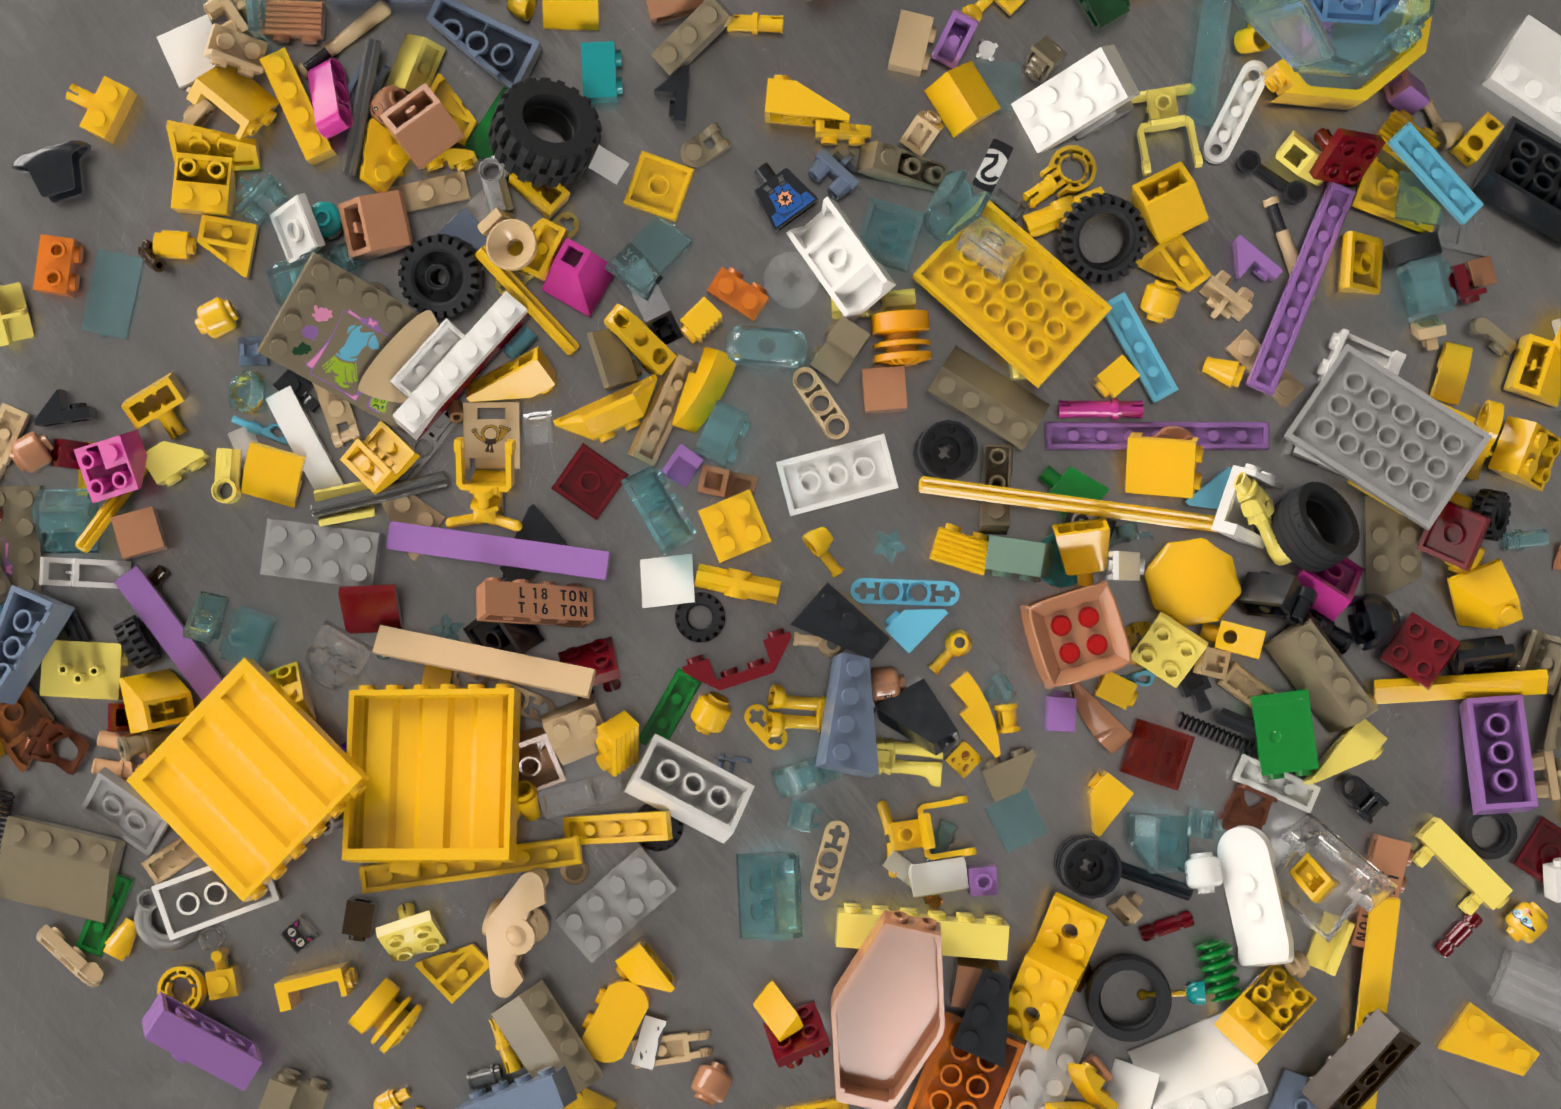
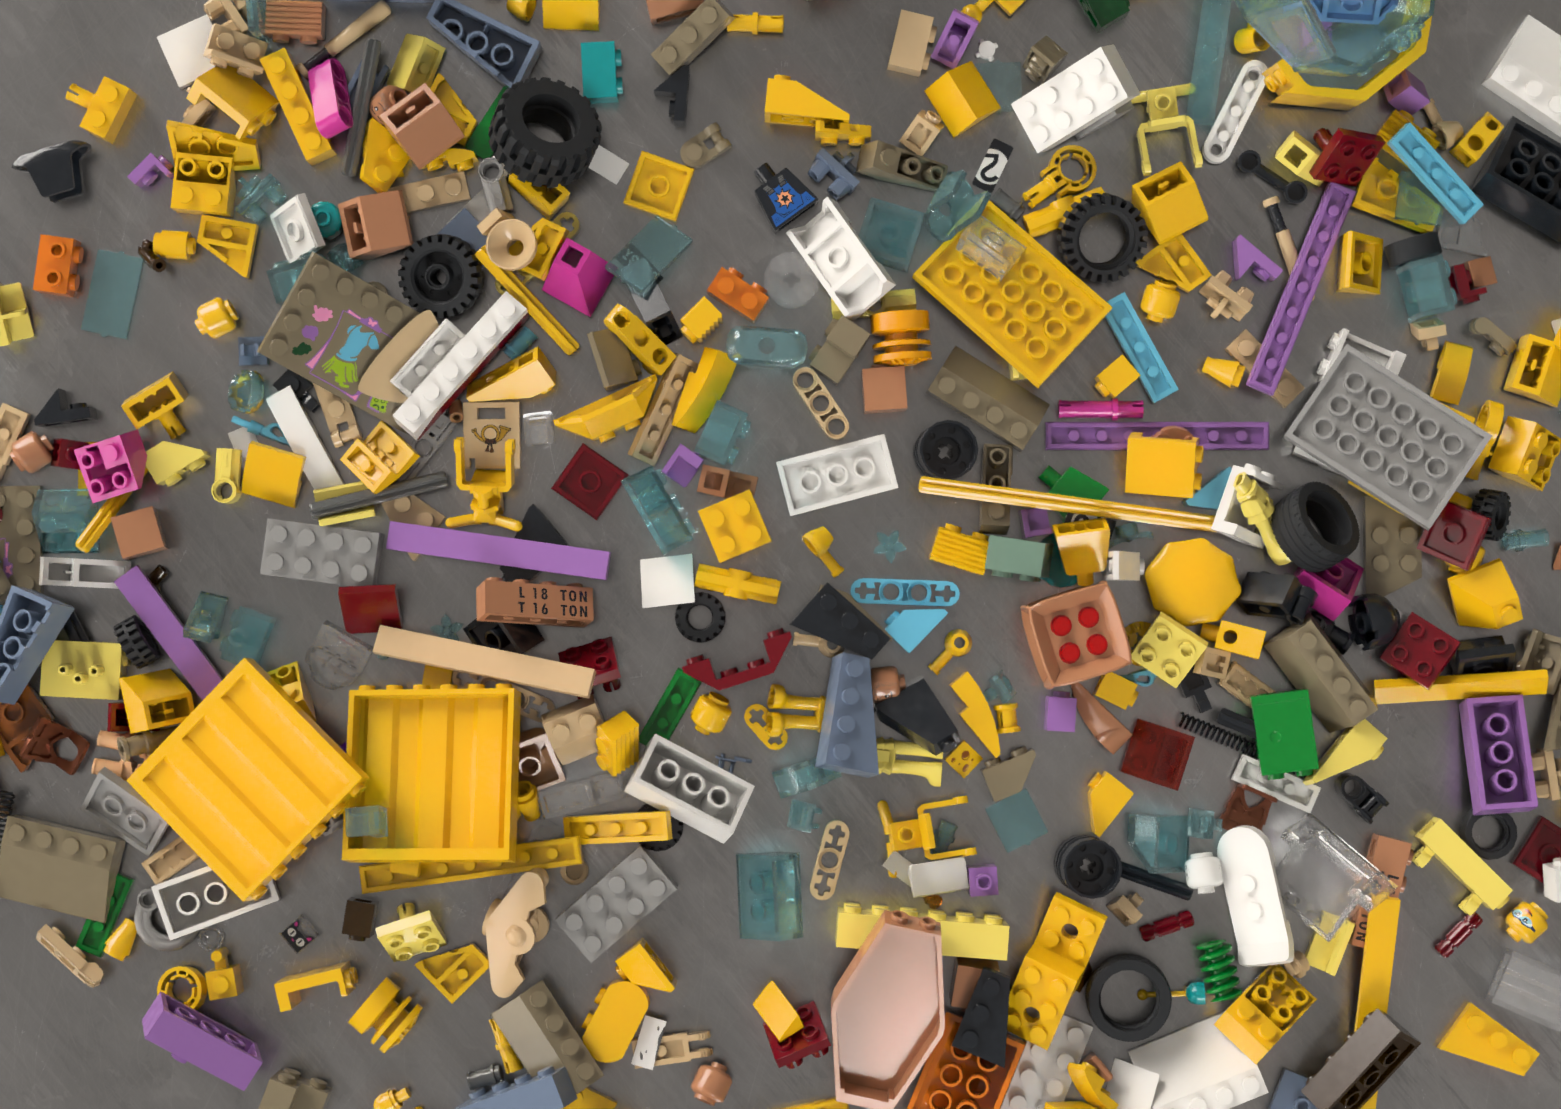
yellow slope [1288,852,1340,903] -> none
none -> medium lavender bracket [127,152,174,188]
none -> clear light blue panel [345,805,388,838]
none -> medium lavender panel [1018,508,1053,539]

